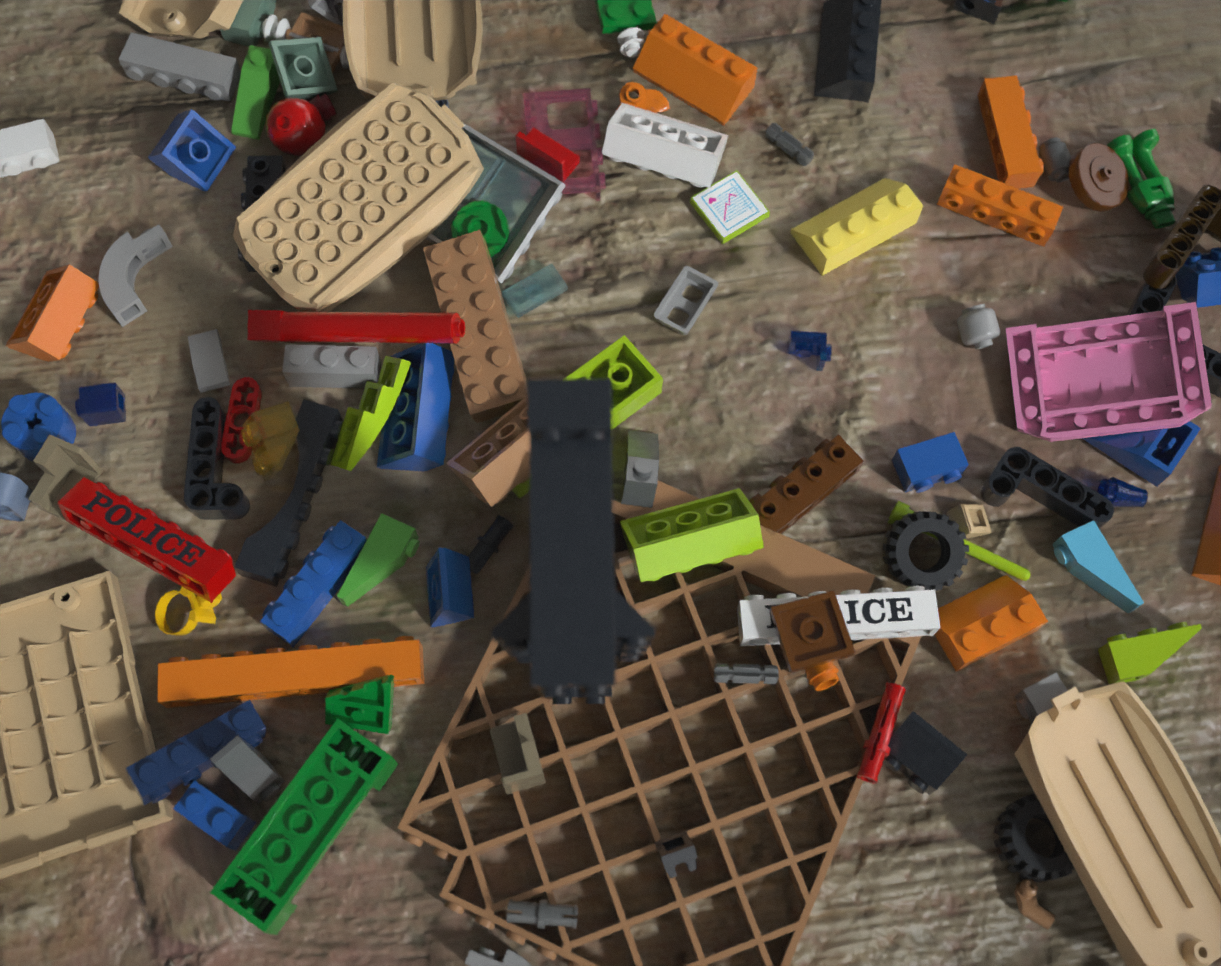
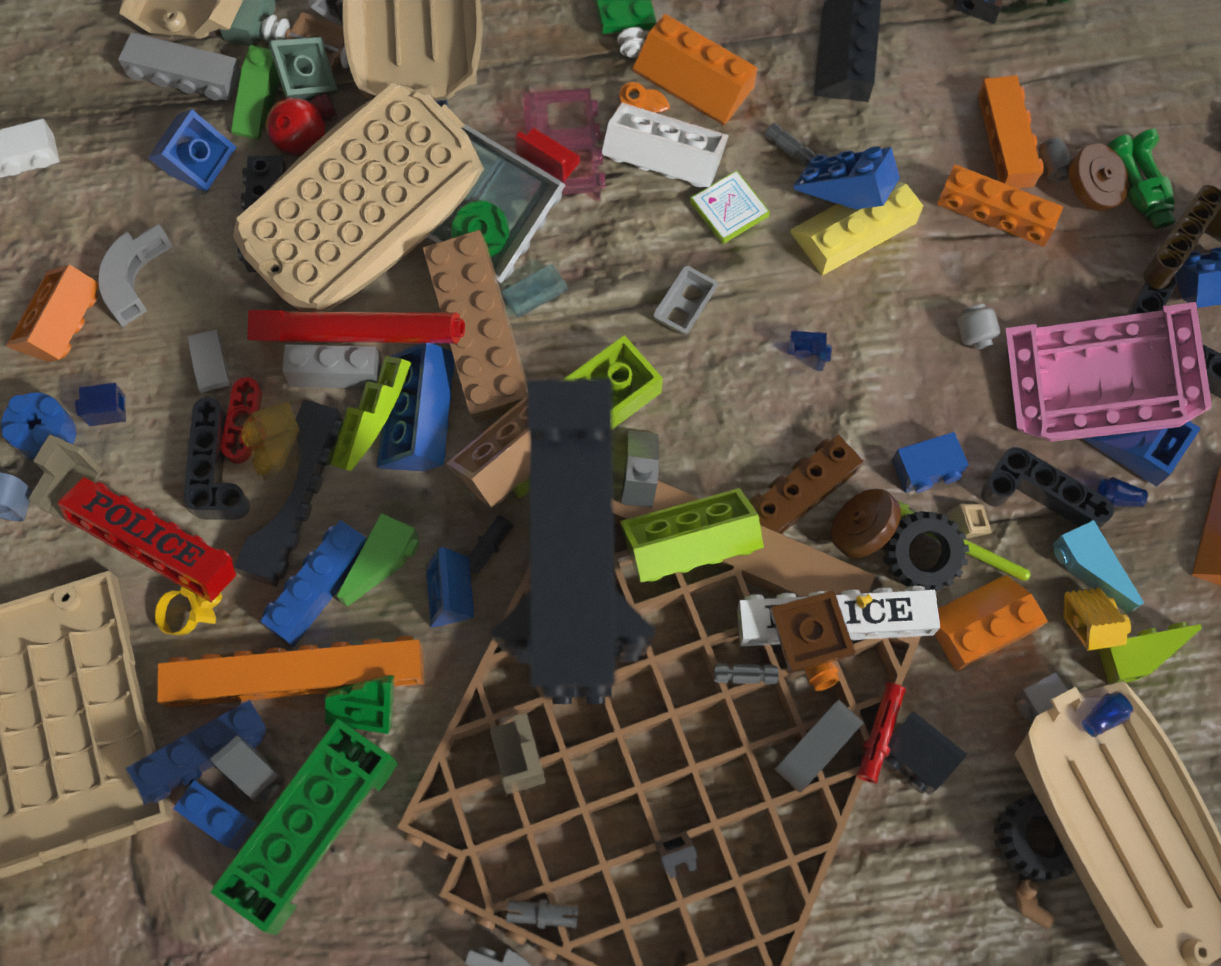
none -> dark grey beam [775,700,864,793]
none -> blue slope [793,146,900,209]
none -> reddish brown wheel [831,488,901,558]
none -> yellow piece [856,594,872,608]
none -> yellow brick [1063,587,1131,651]
none -> clear blue cone [1082,691,1133,738]

